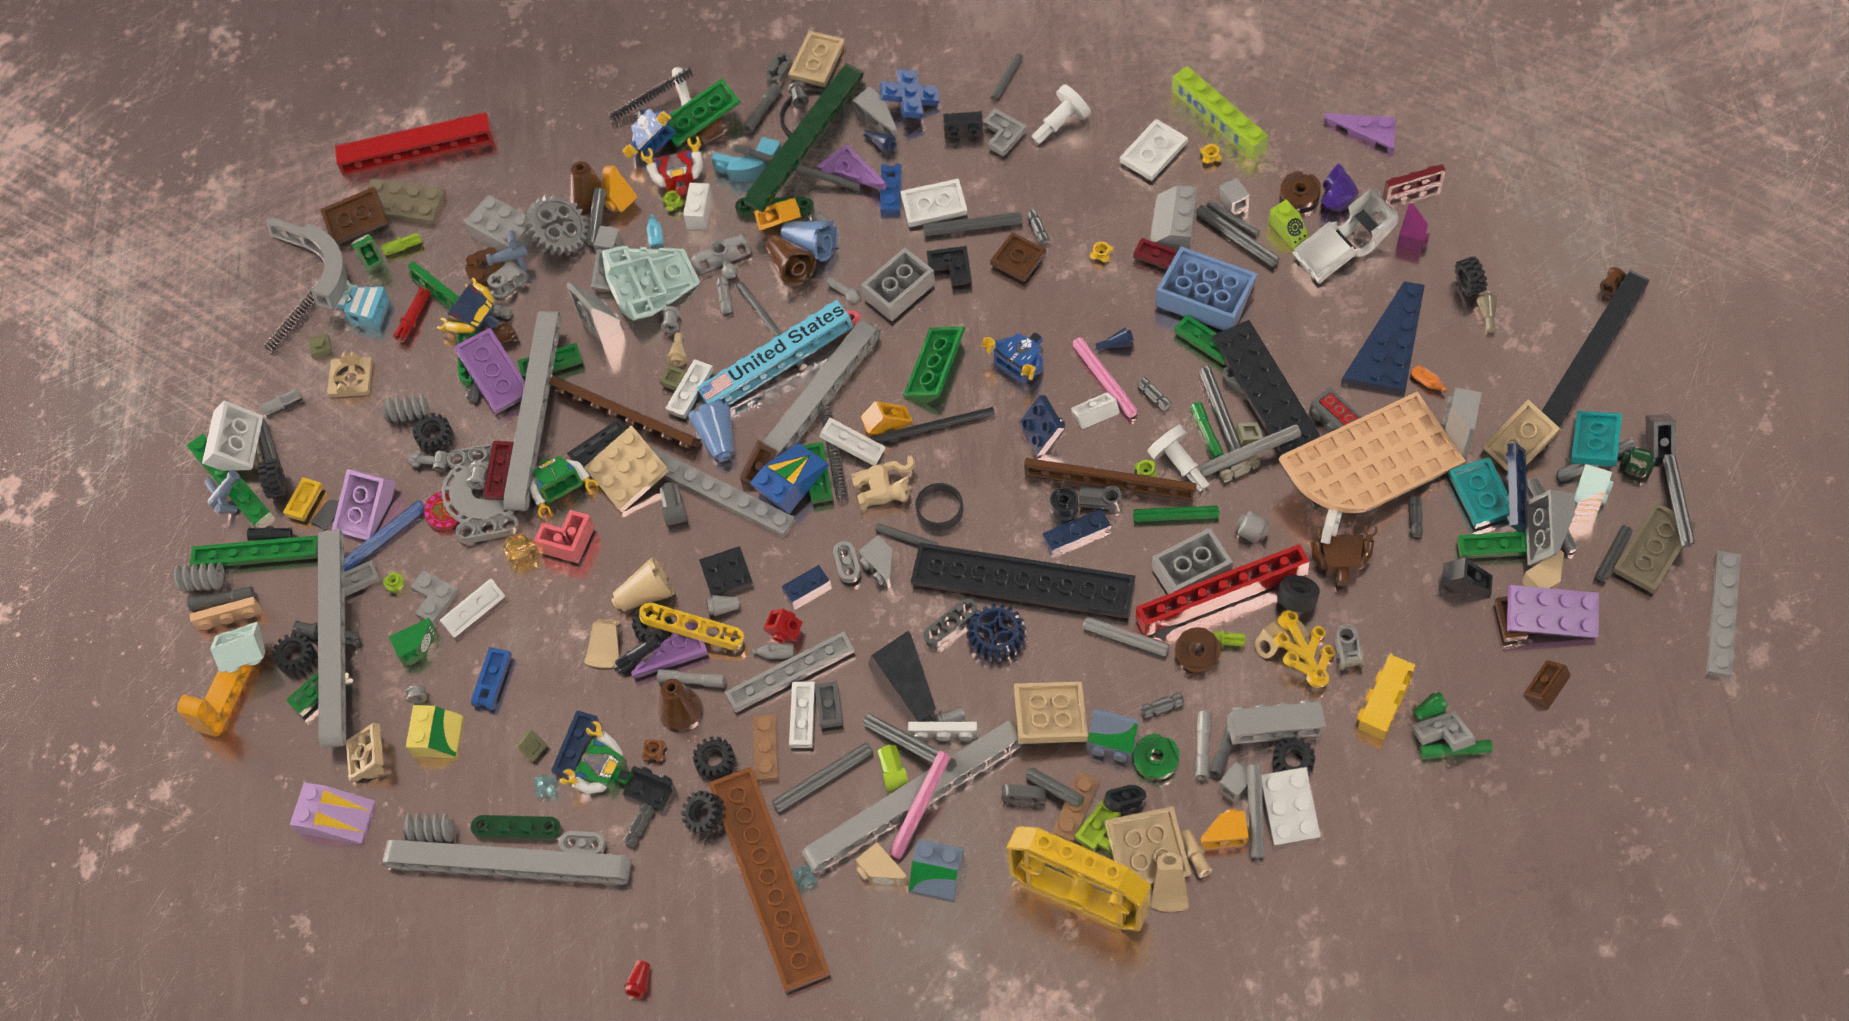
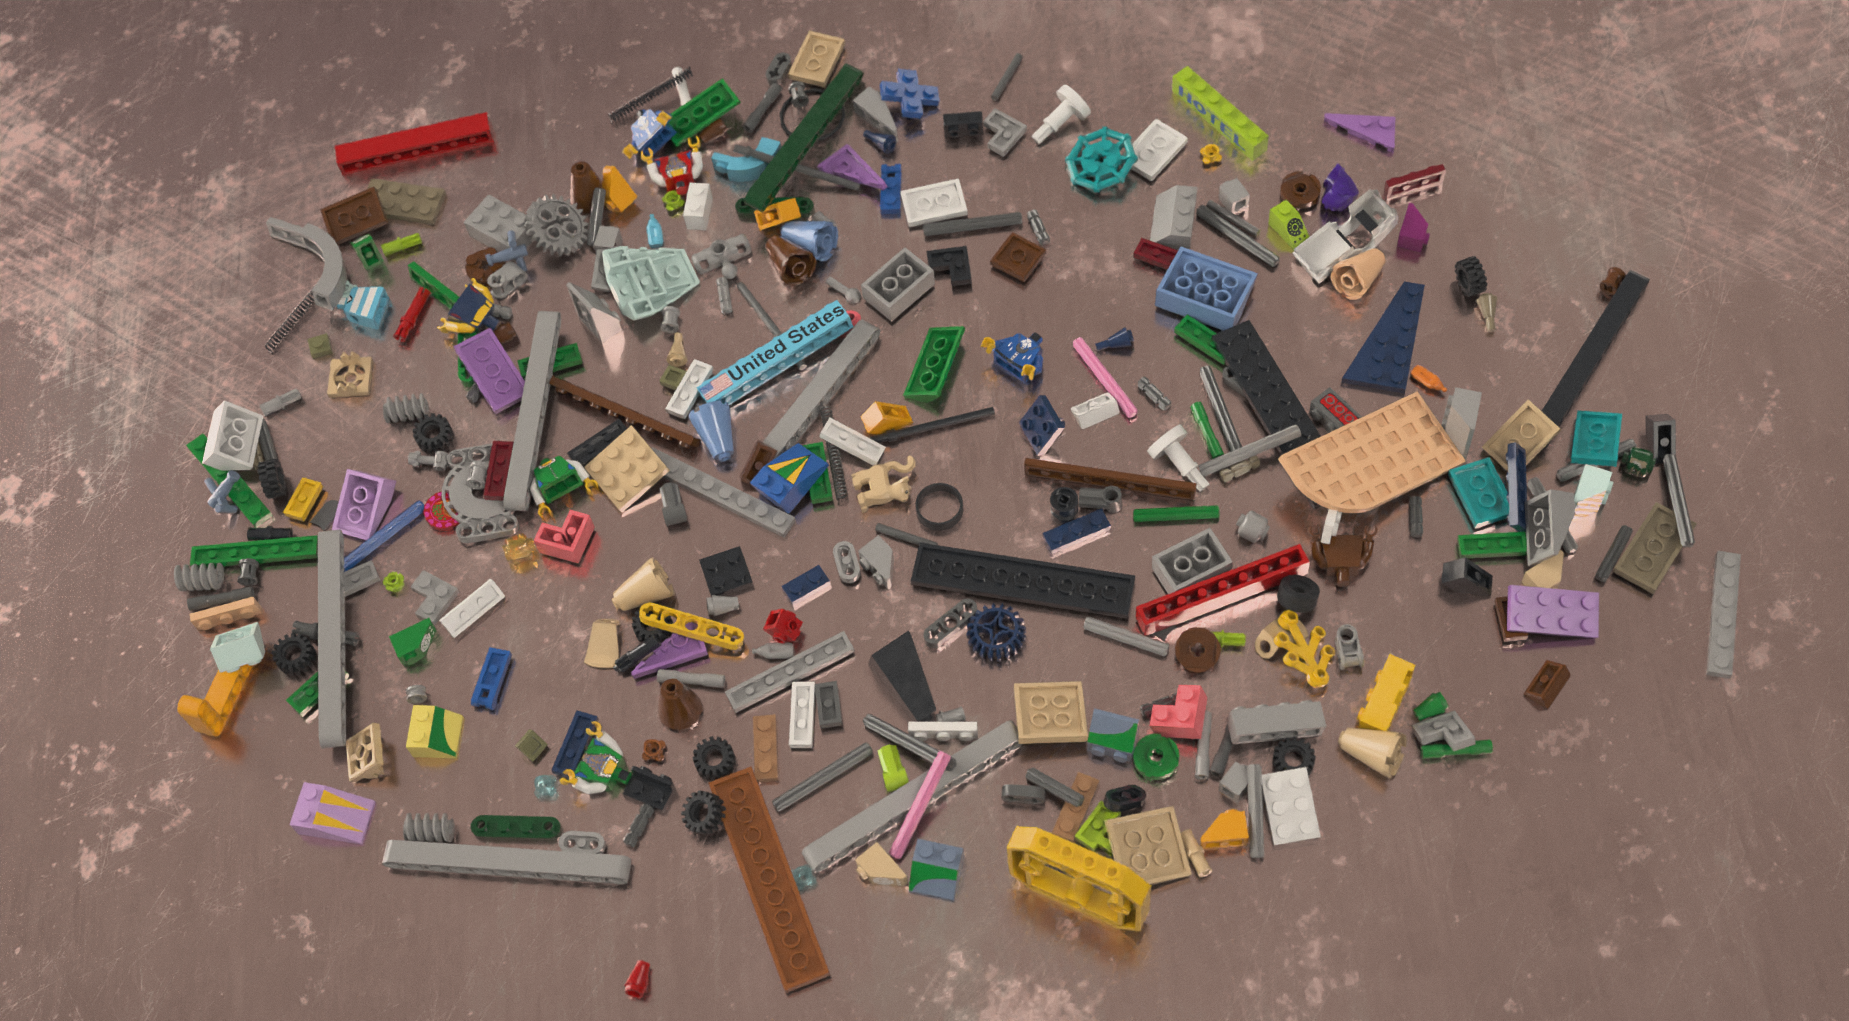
yellow plate [1090,242,1113,262] -> none
lime plate [1134,460,1157,477] -> none
tan piece [1151,853,1189,912] -> none
olive plate [1235,422,1263,445] -> none
none -> dark grey bush [237,558,259,586]
none -> teal plate [1065,126,1138,193]
none -> coral brick [1149,685,1208,739]
none -> light nougat cone [1330,248,1386,300]
none -> tan cone [1338,728,1407,778]

